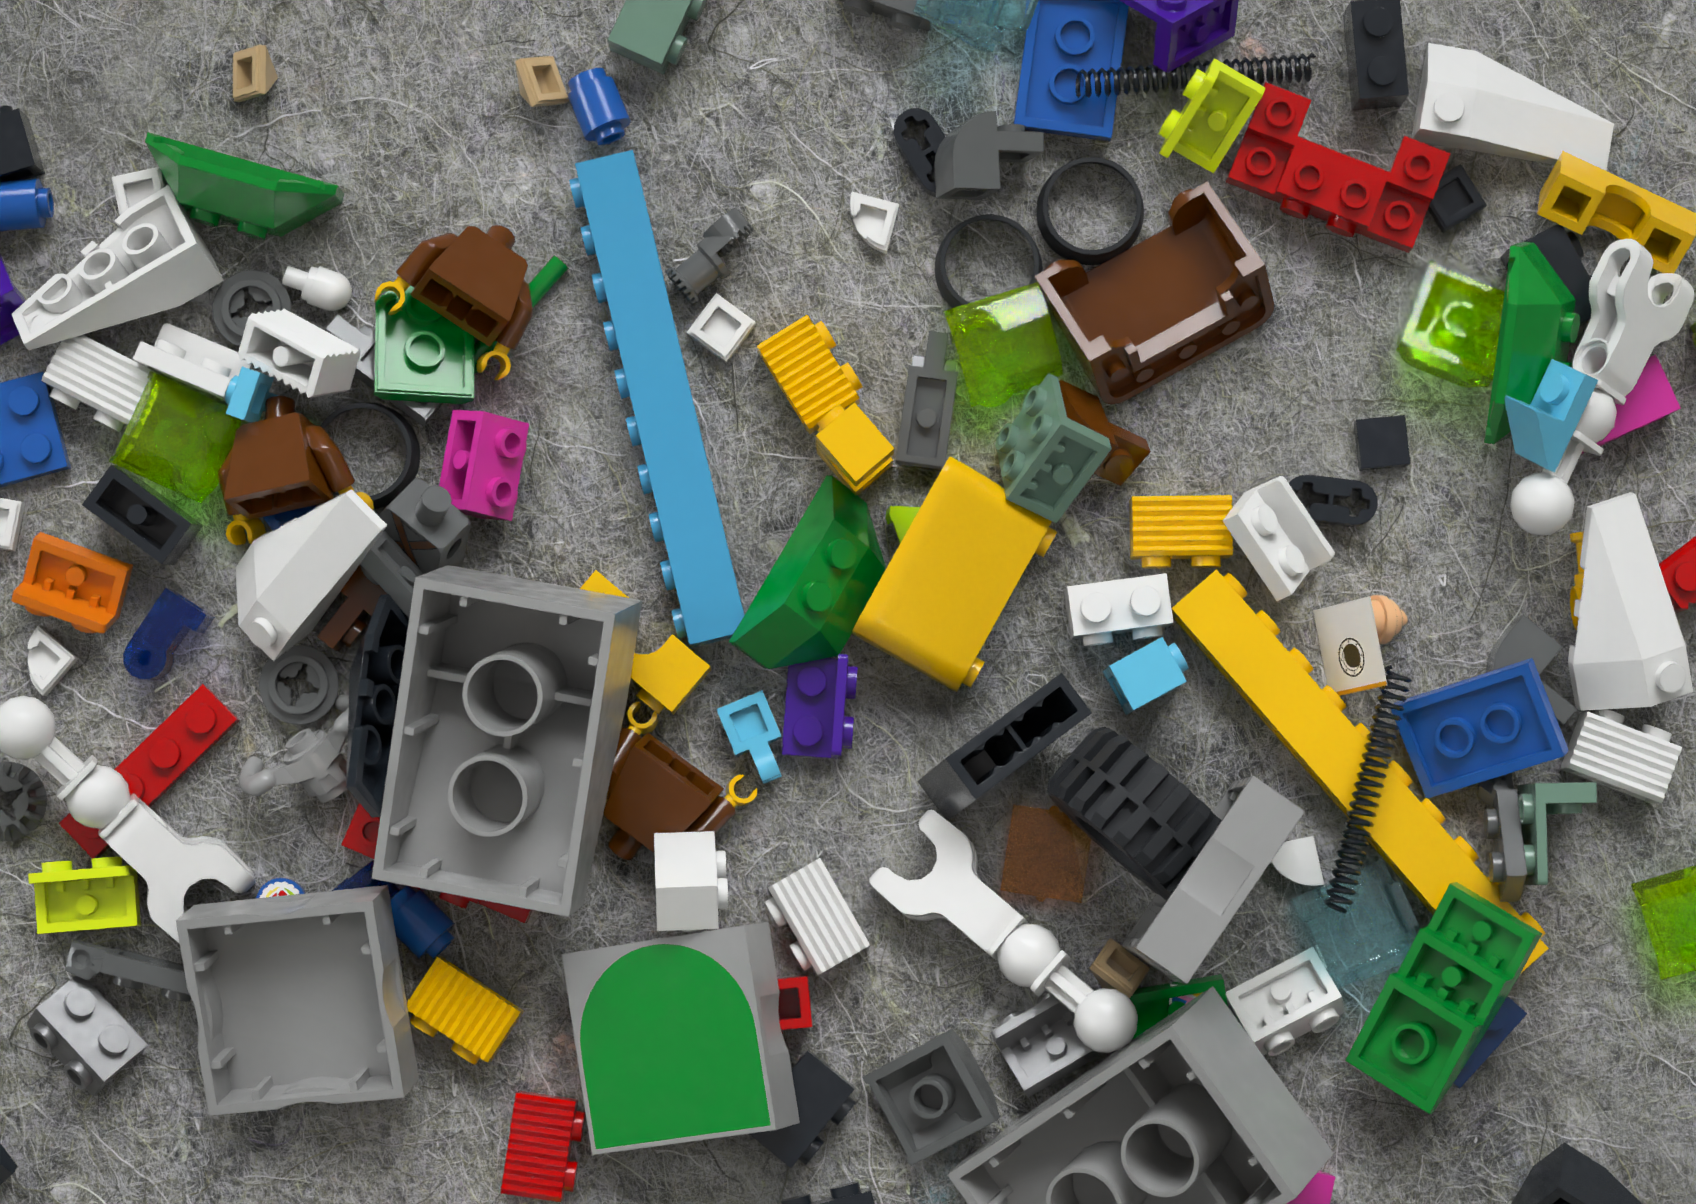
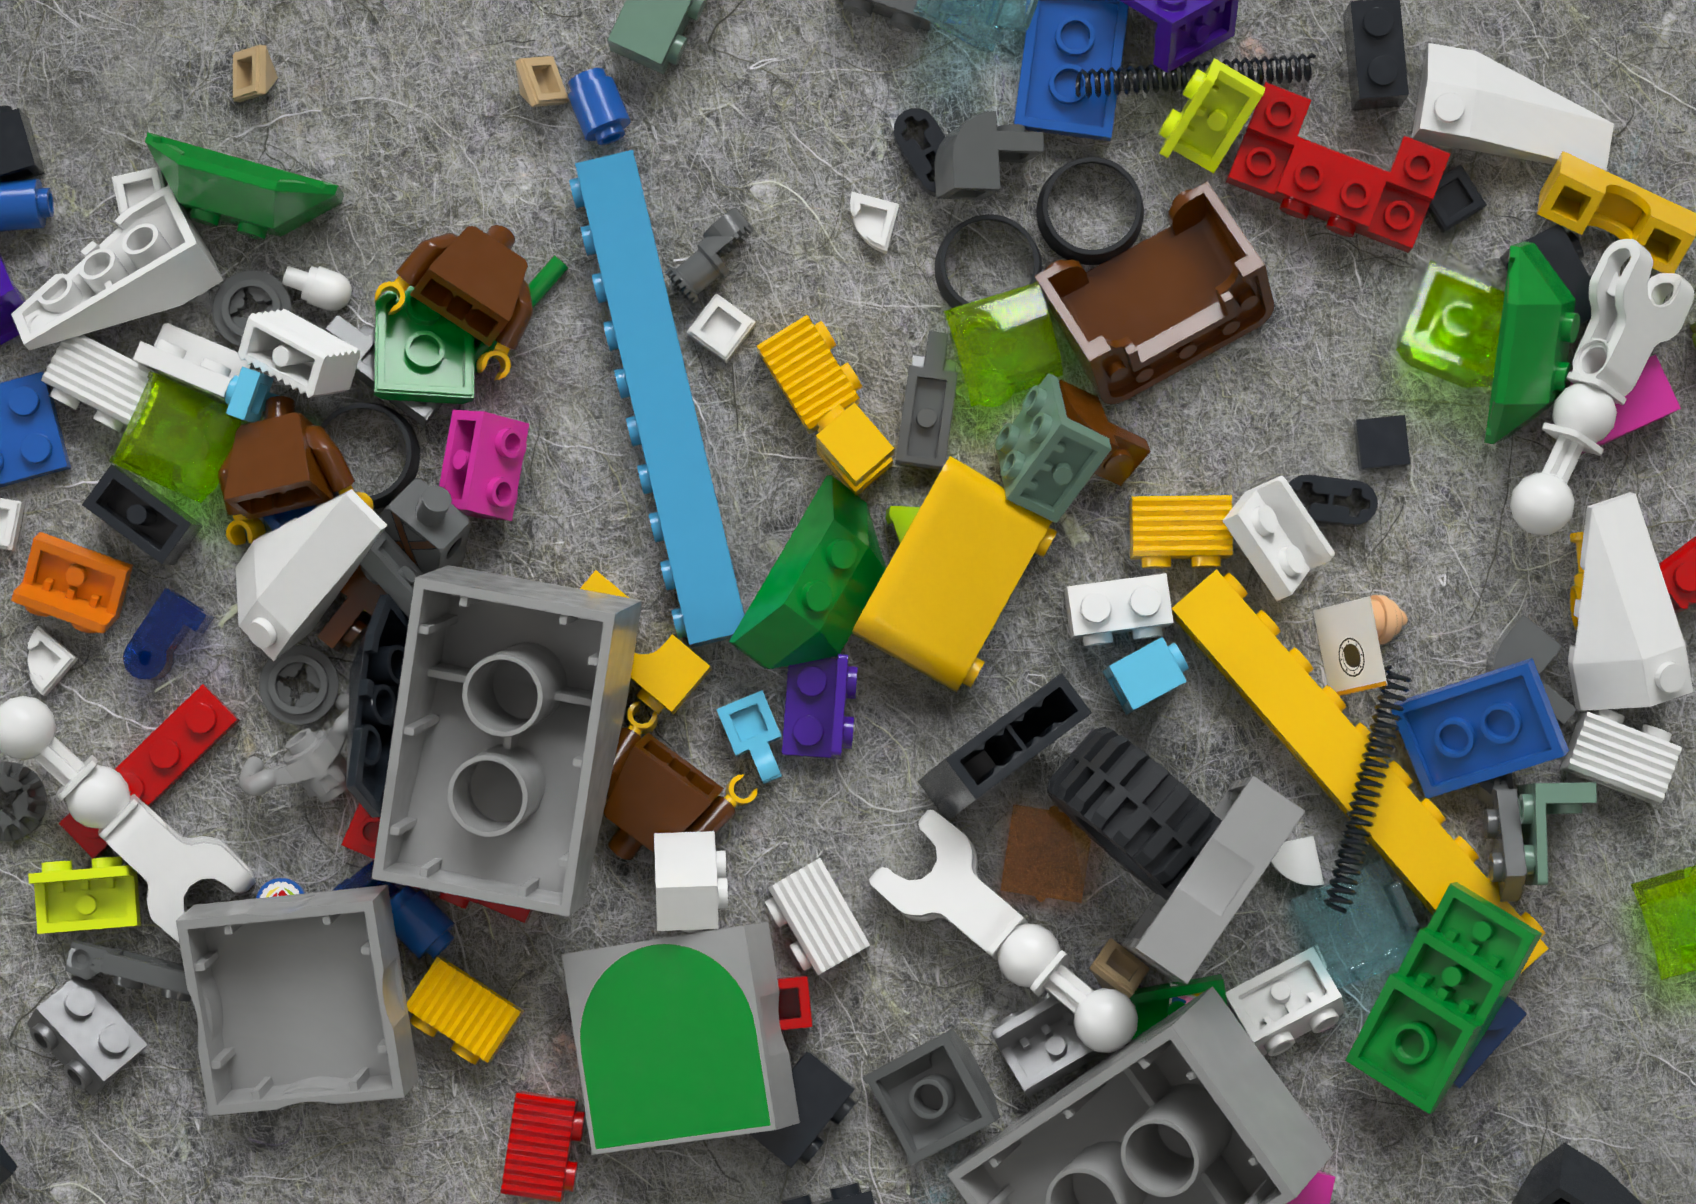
medium azure slope [1505,359,1598,472] -> none

